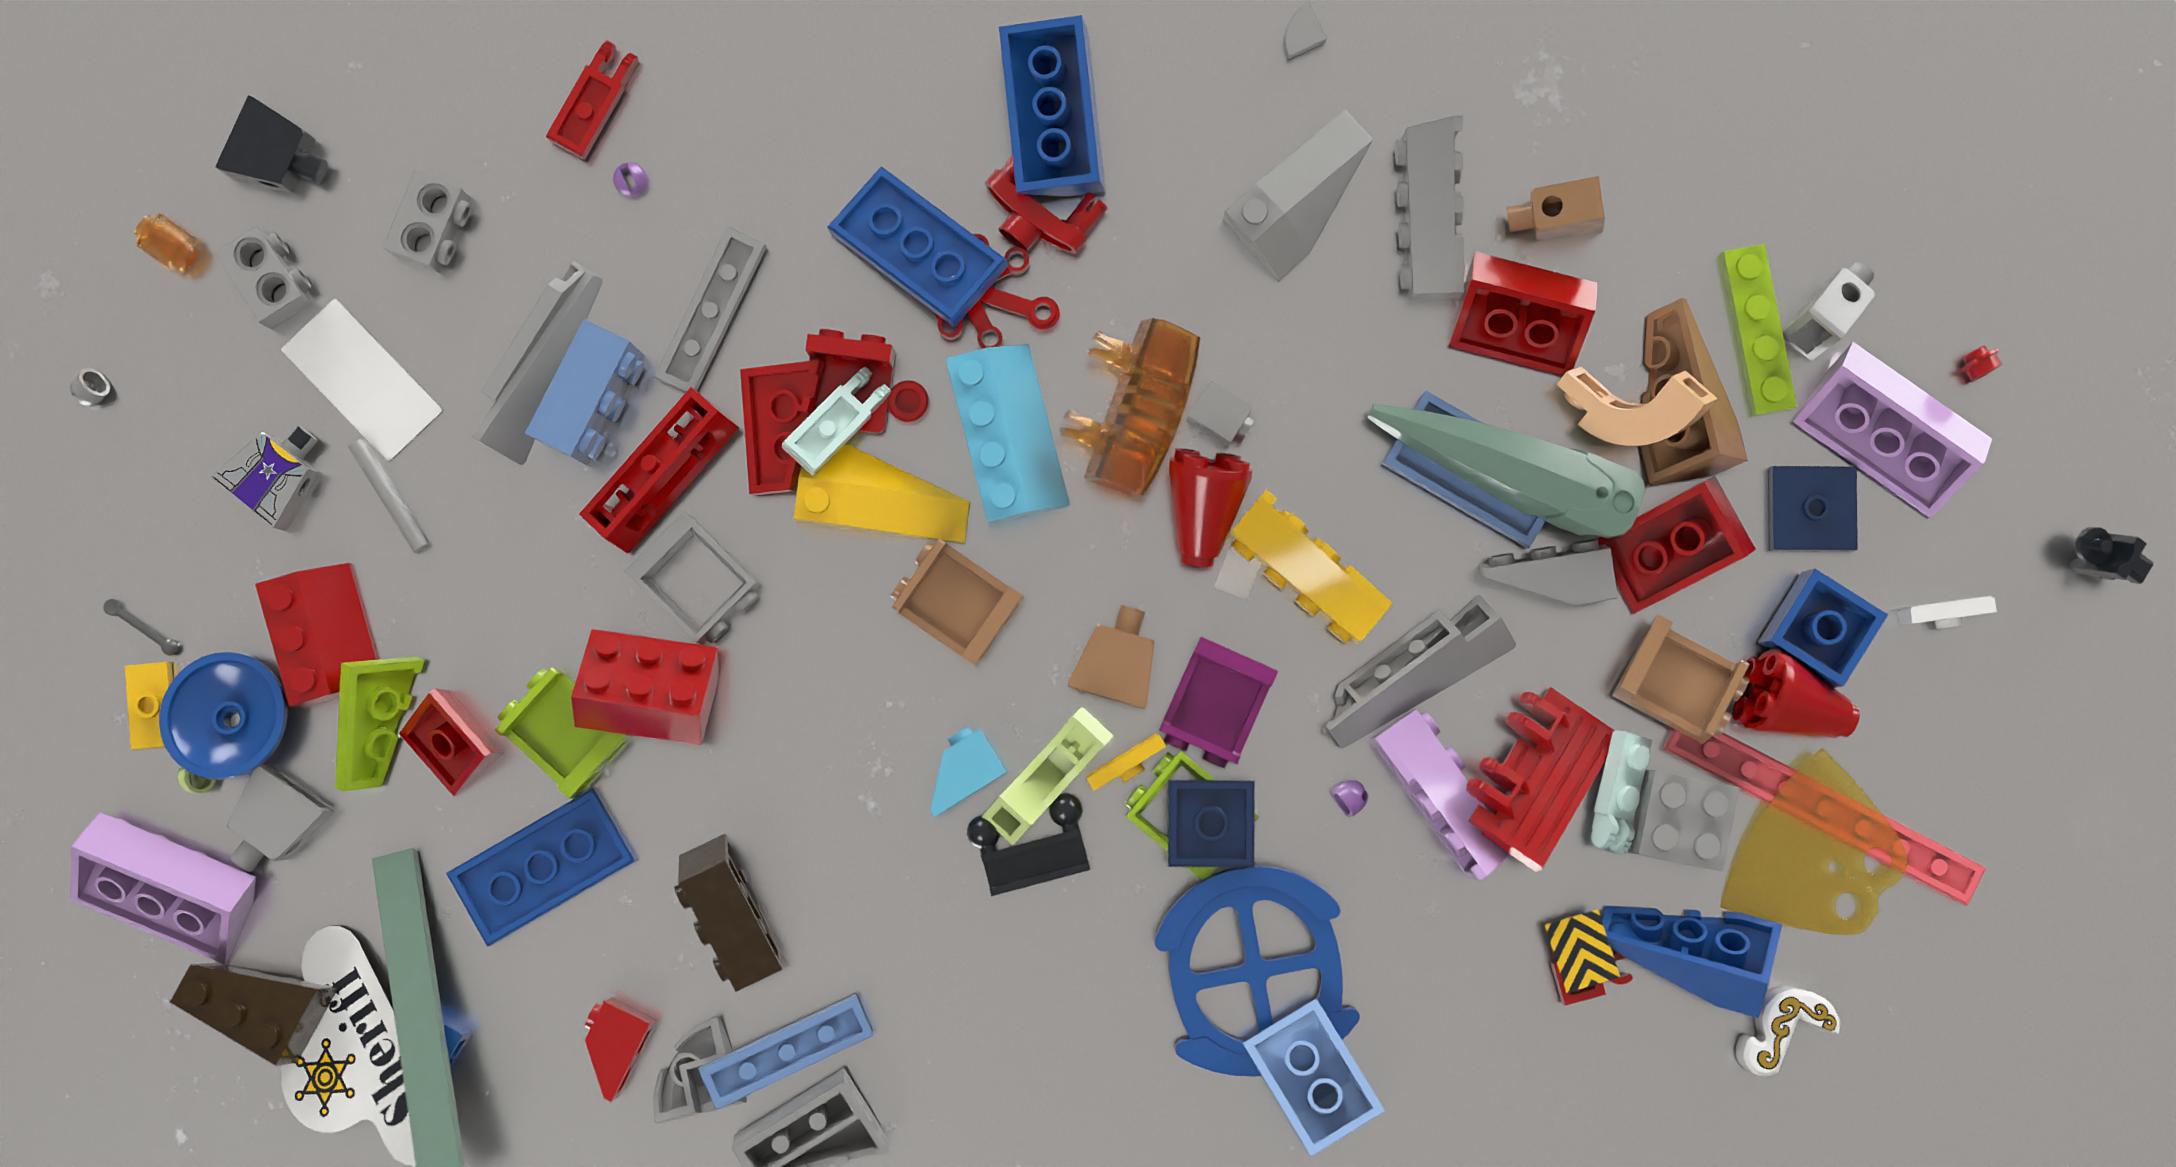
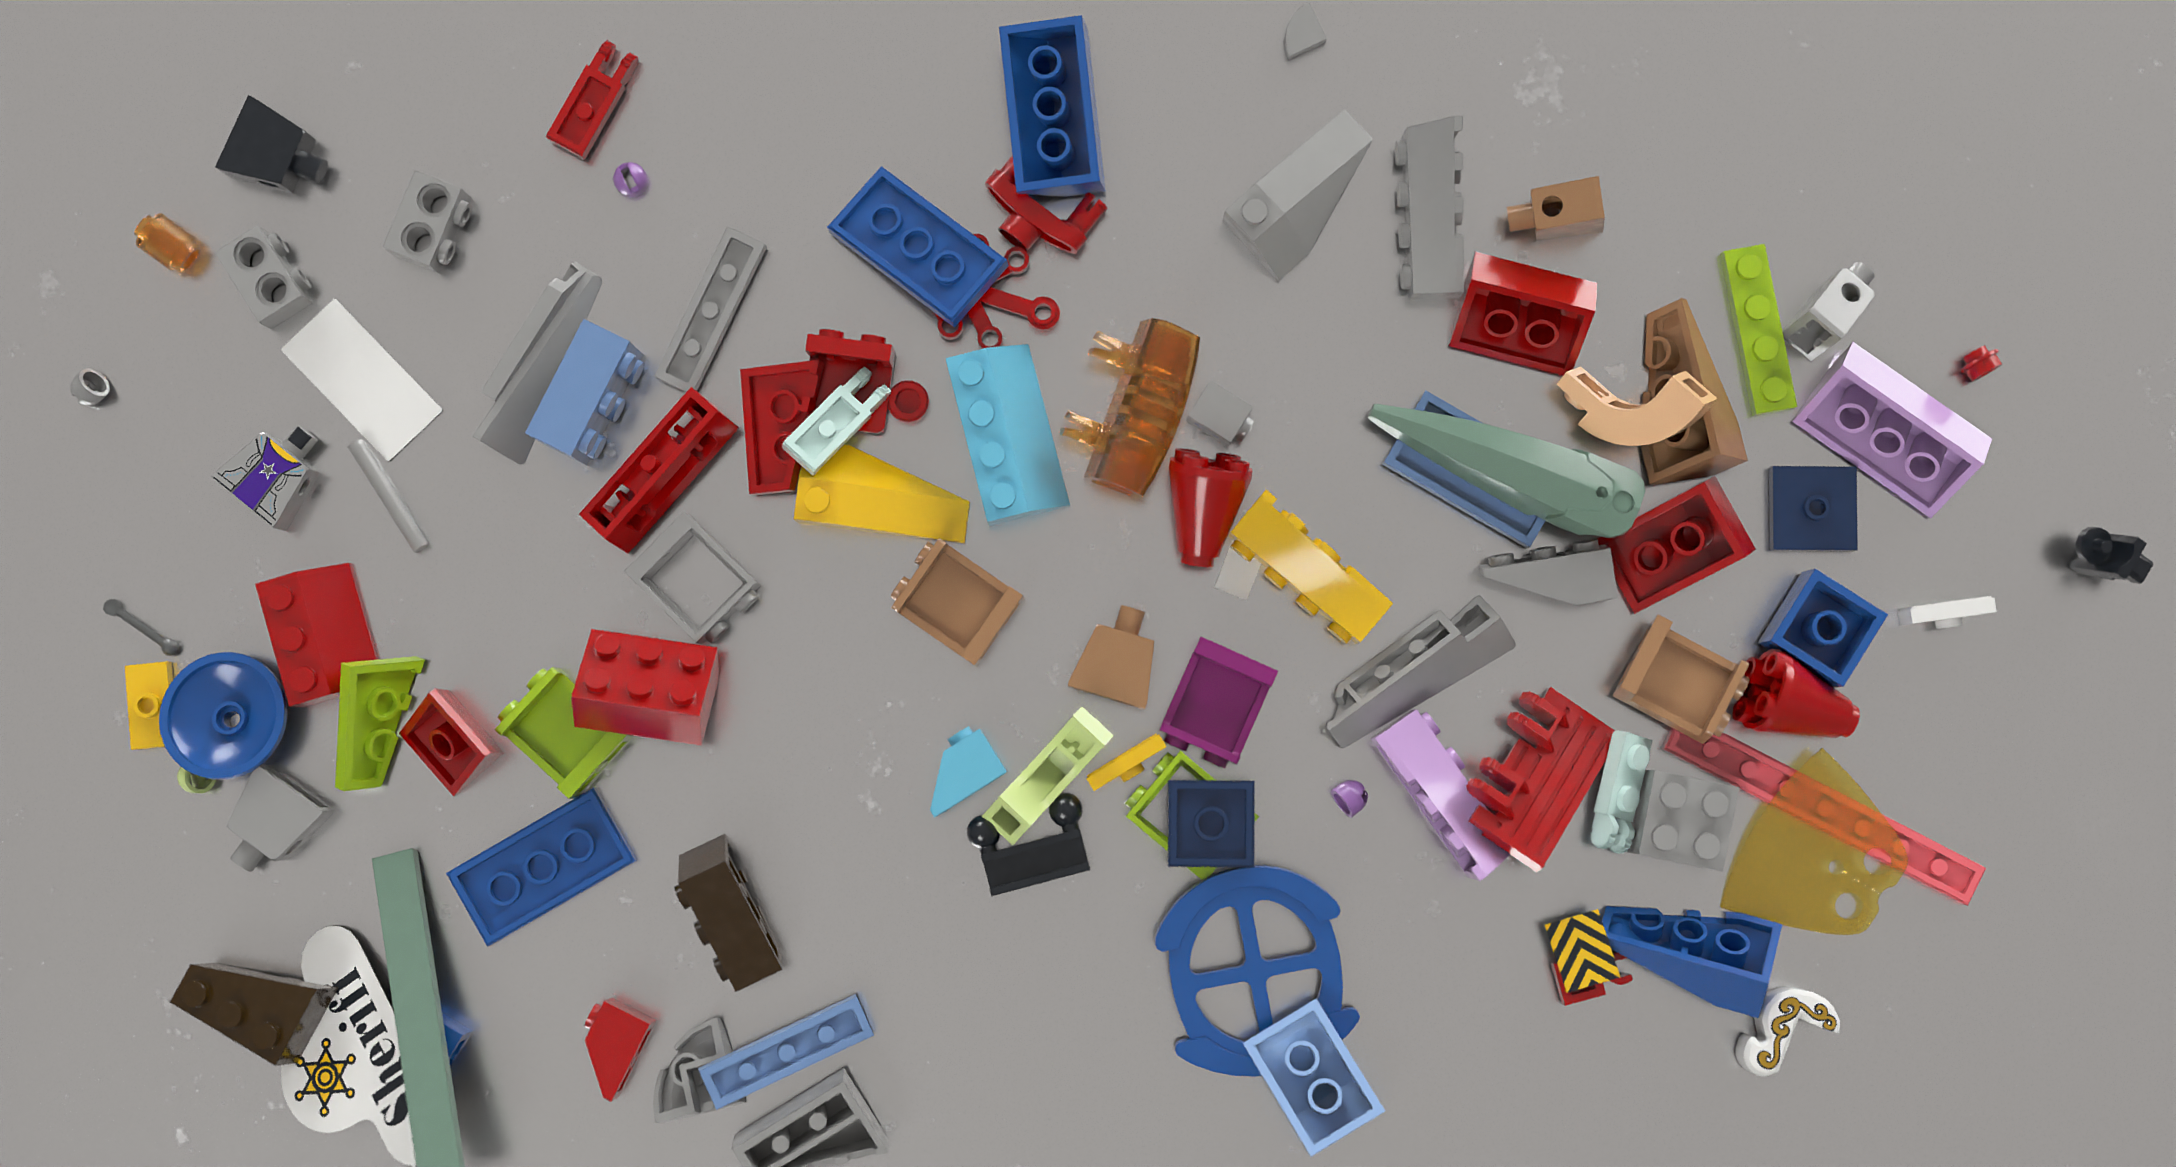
lavender slope [70,812,256,965] -> none

